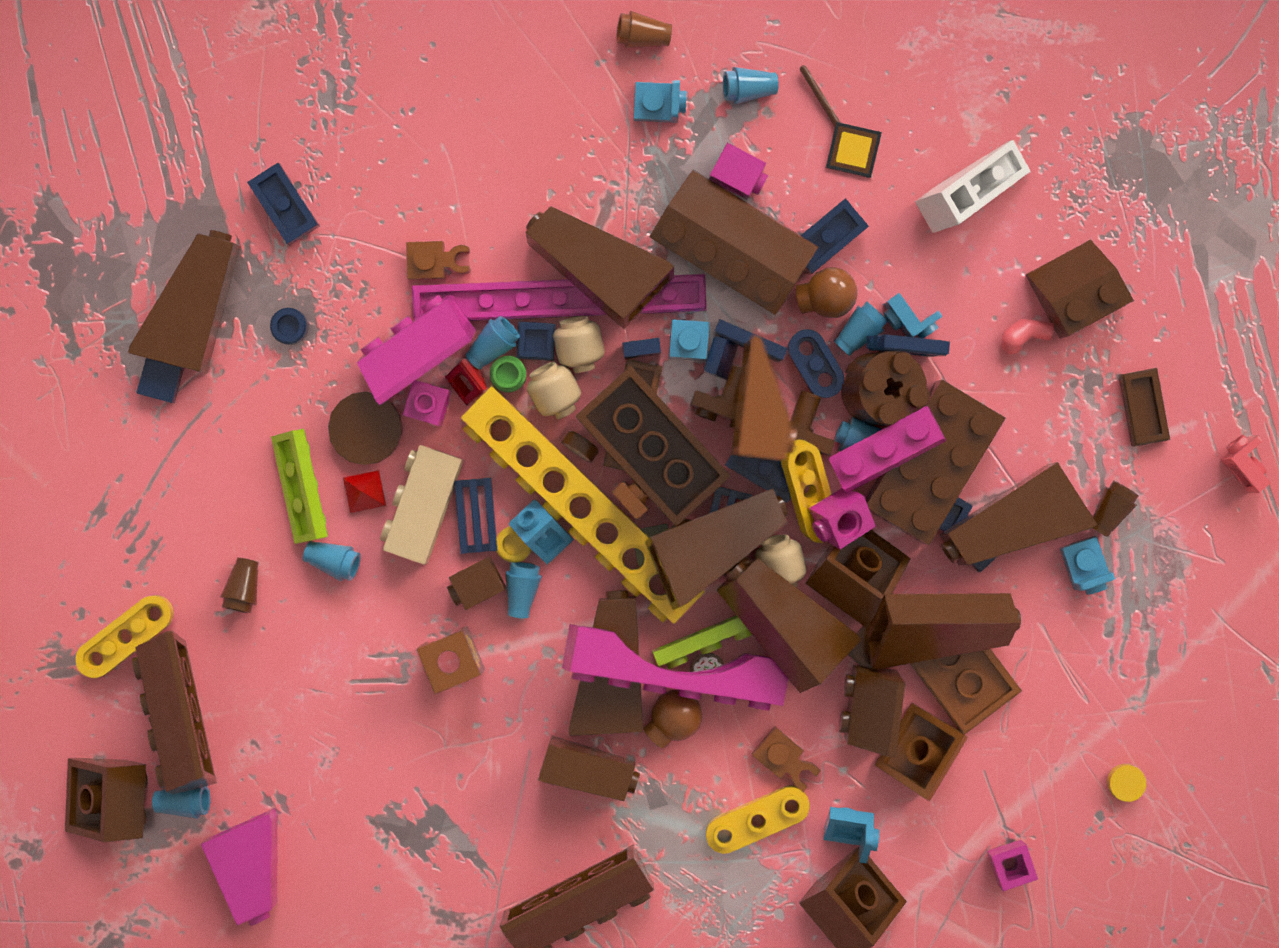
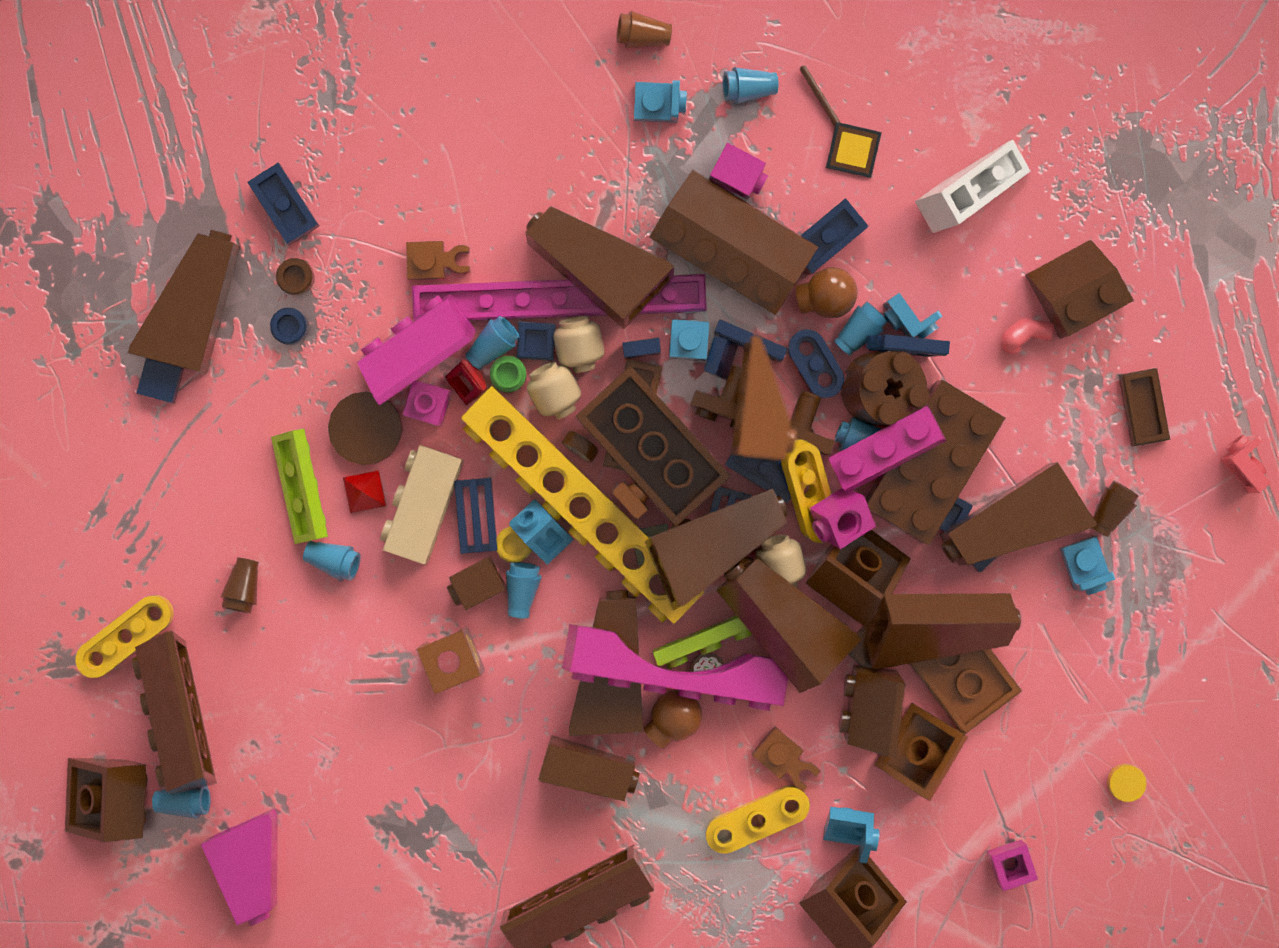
none -> reddish brown tile [276,258,314,296]

